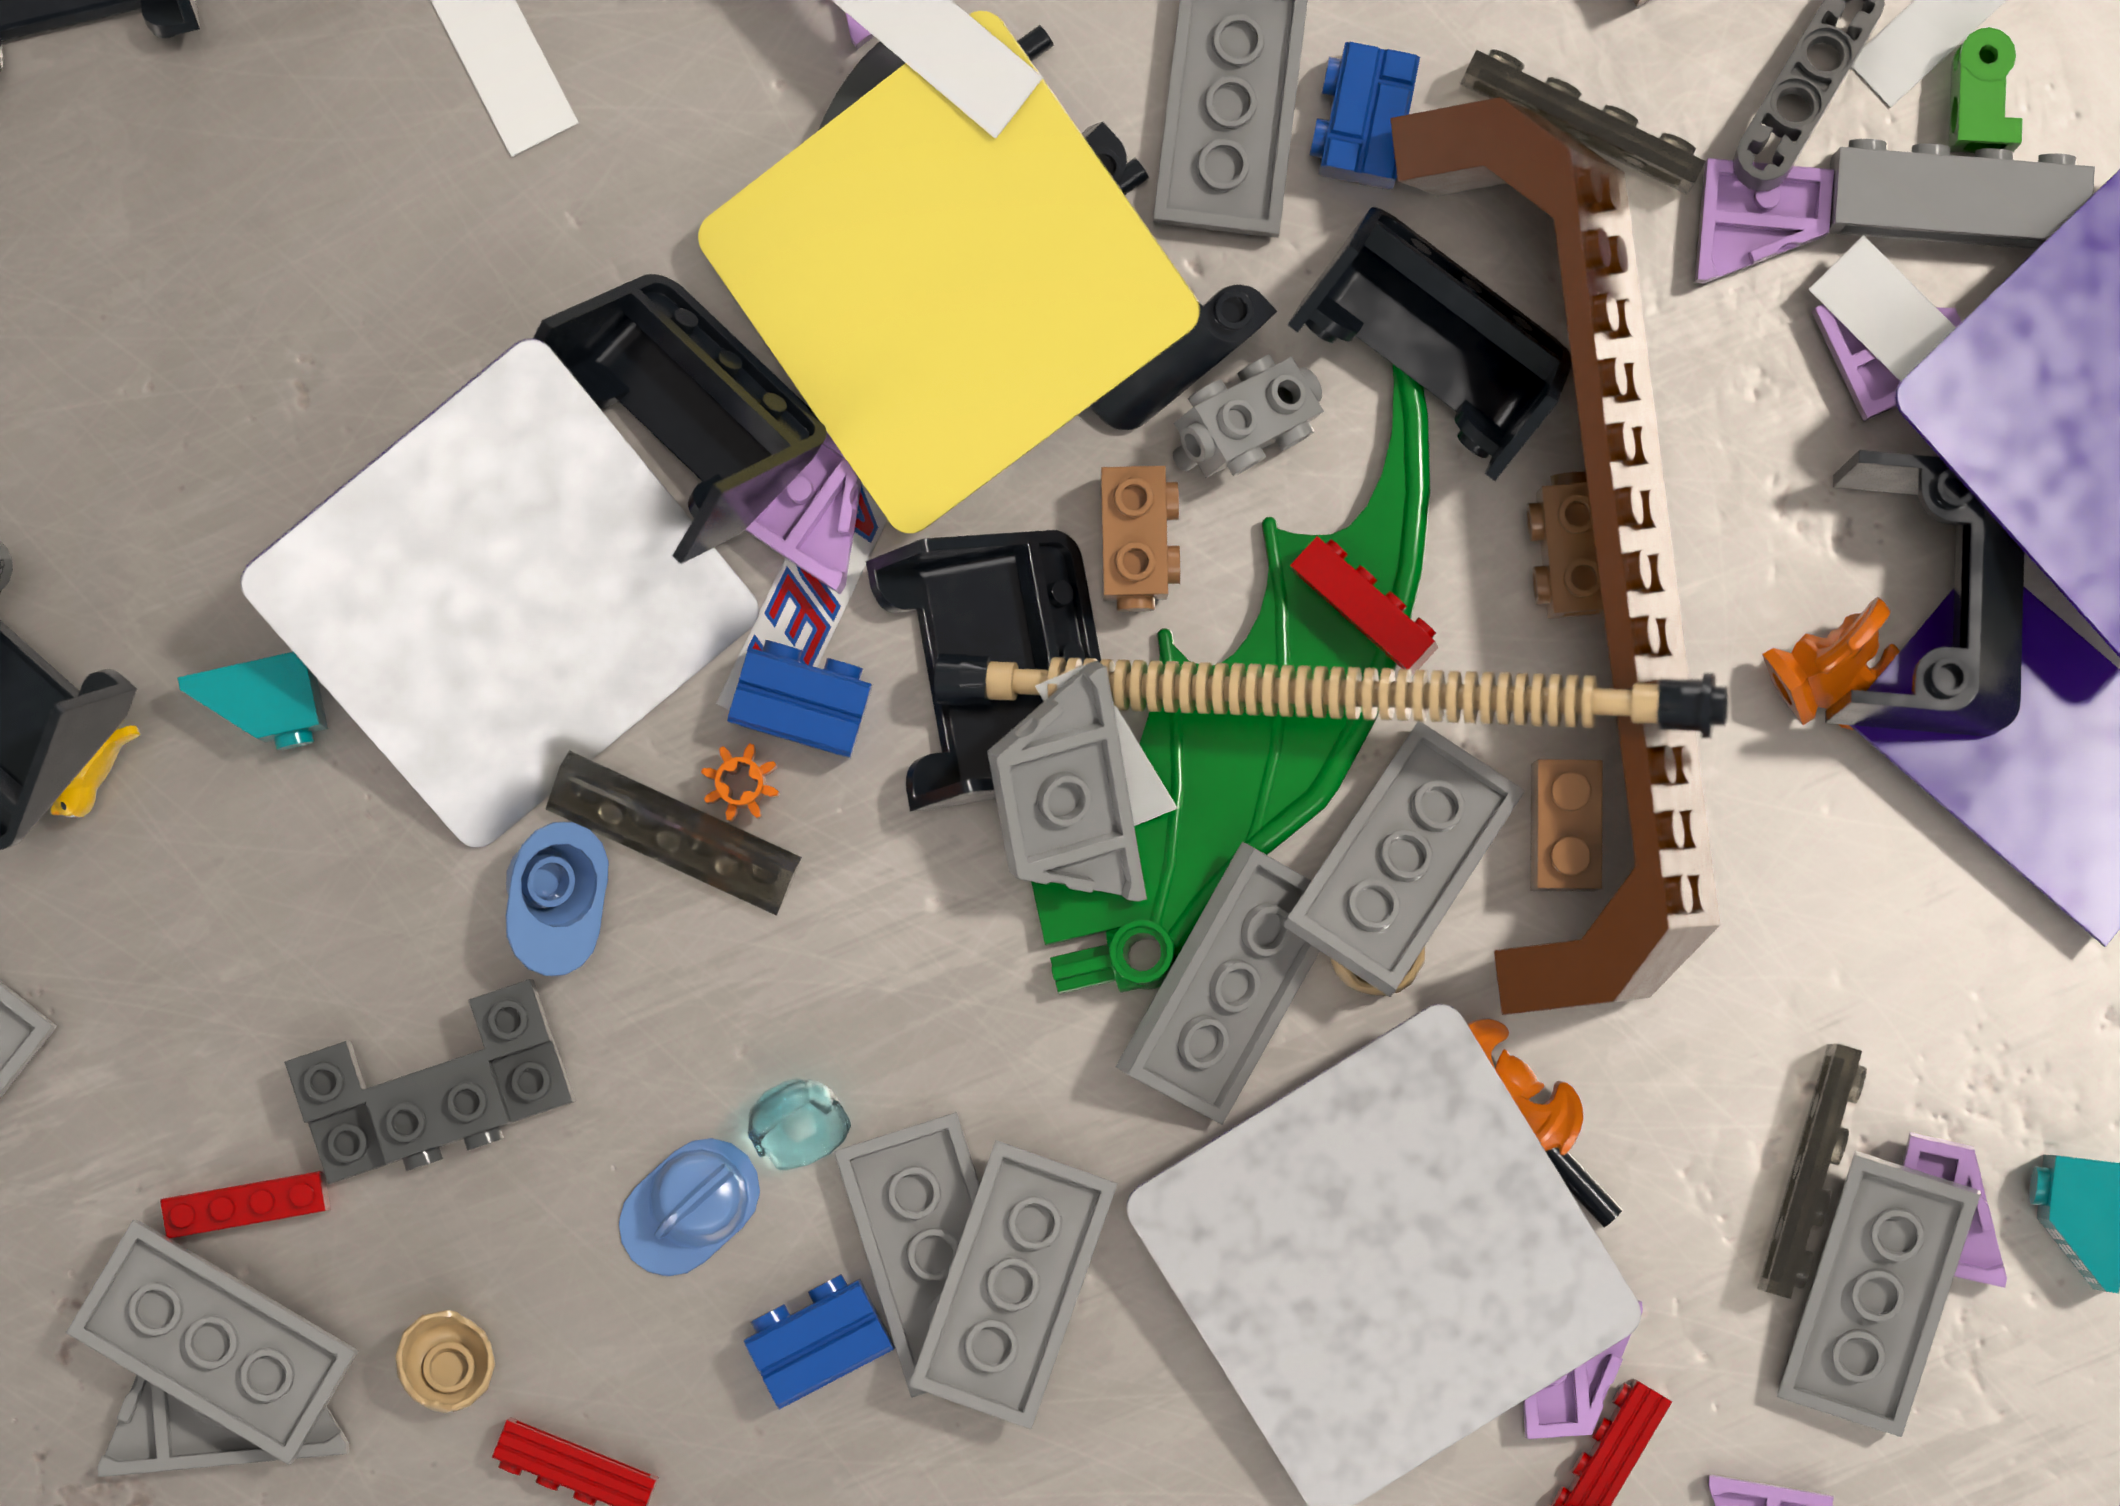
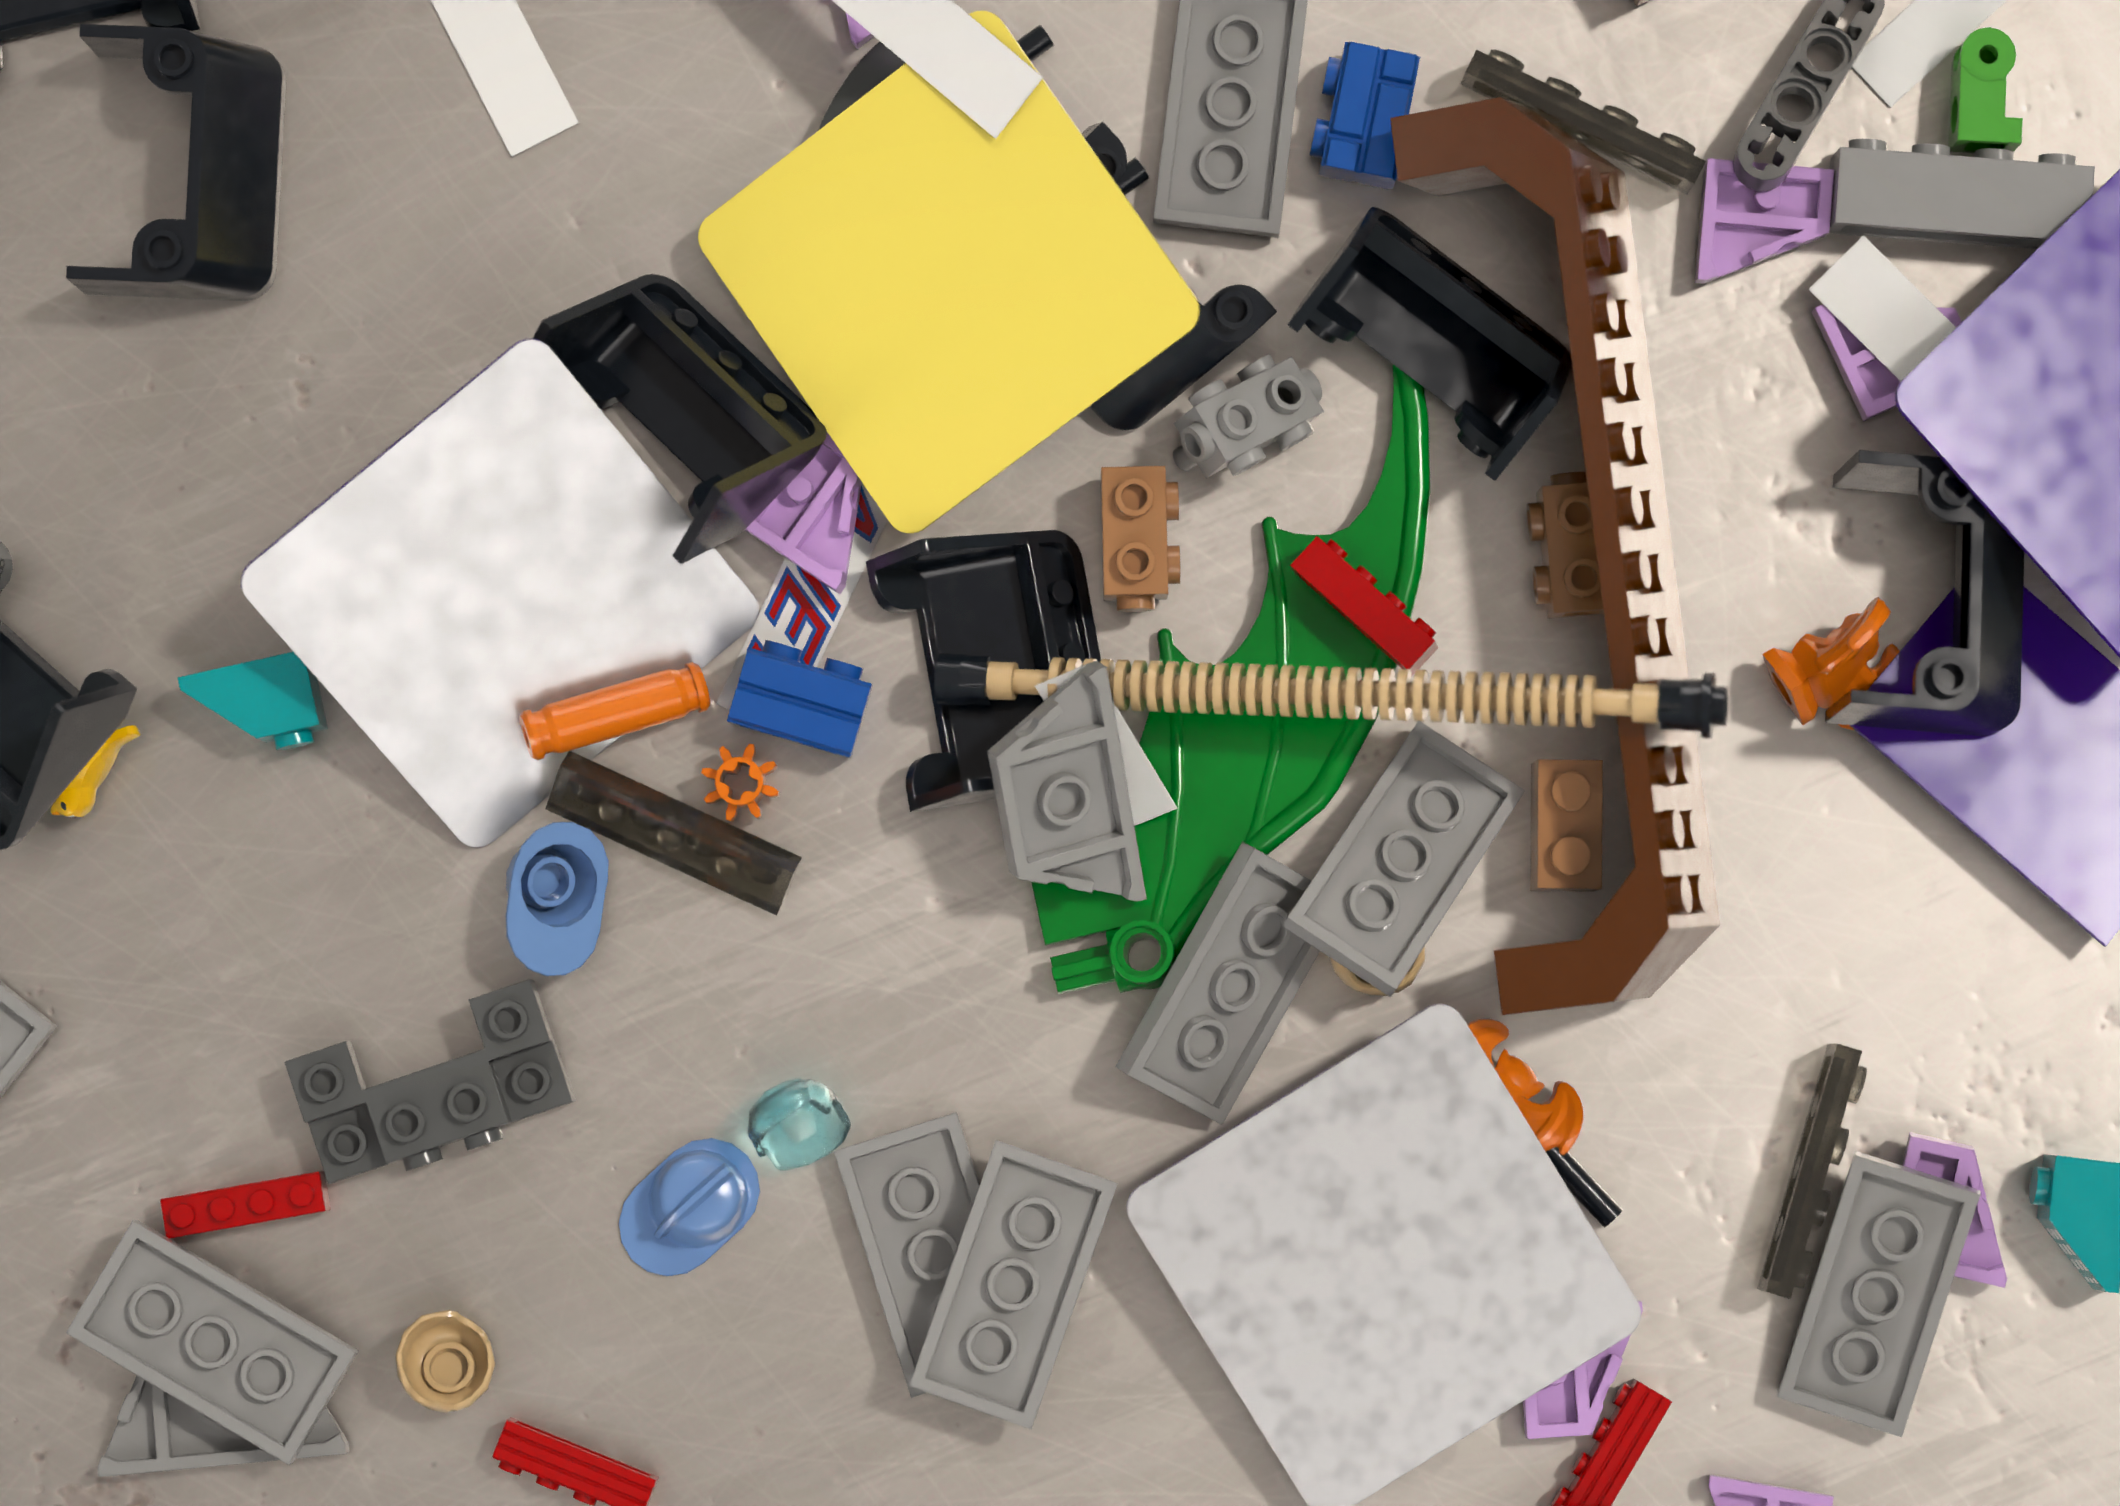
blue brick [743,1274,895,1410] -> none
none -> black windscreen [66,24,286,301]
none -> orange axle [519,662,710,760]

